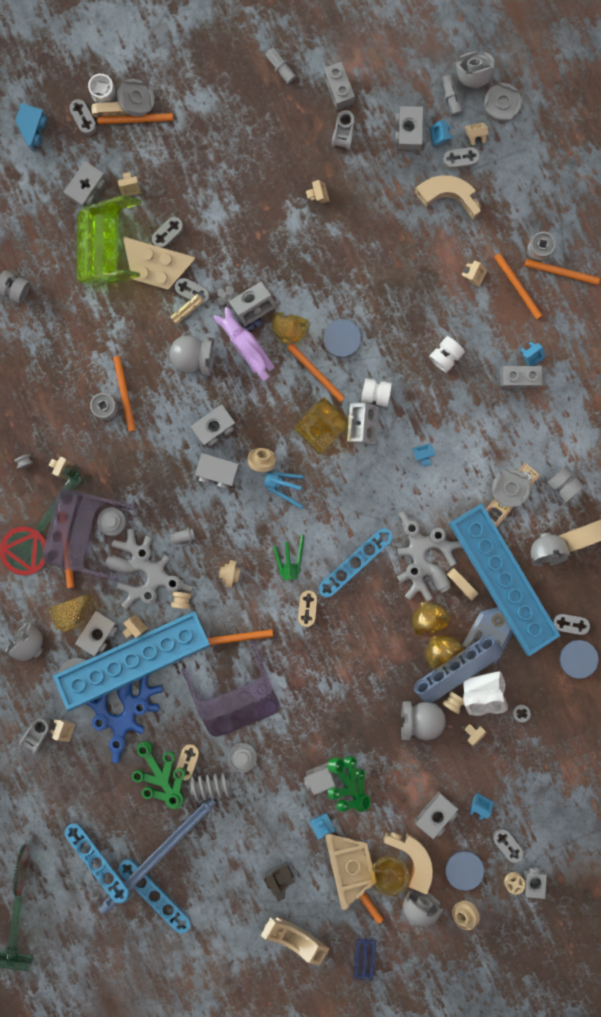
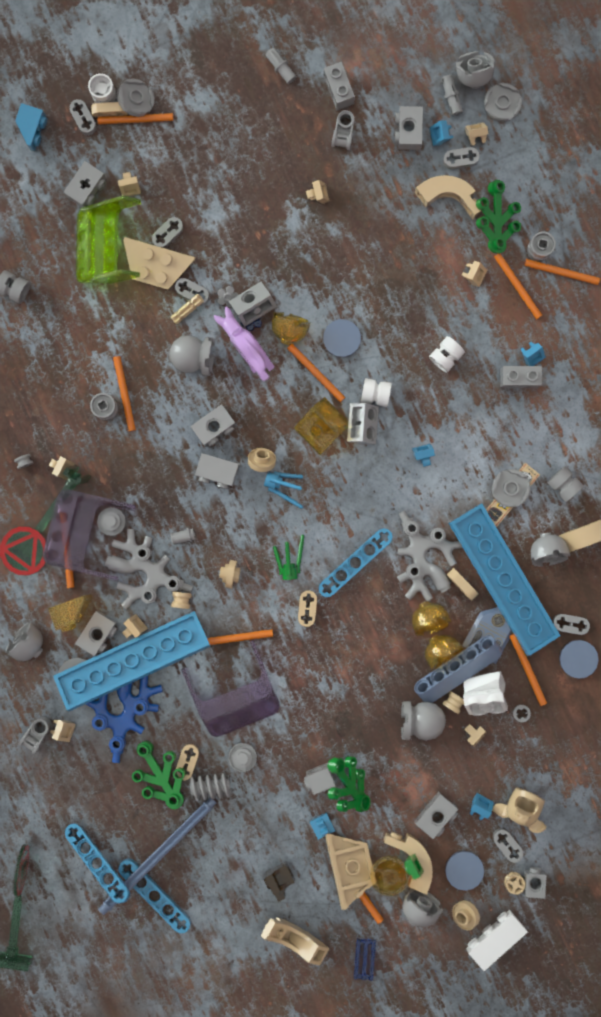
none -> green plate [404,854,424,880]
none -> white brick [466,910,528,971]
none -> green plant [476,180,521,254]
none -> tan piece [492,787,546,833]
none -> orange bar [509,633,547,706]

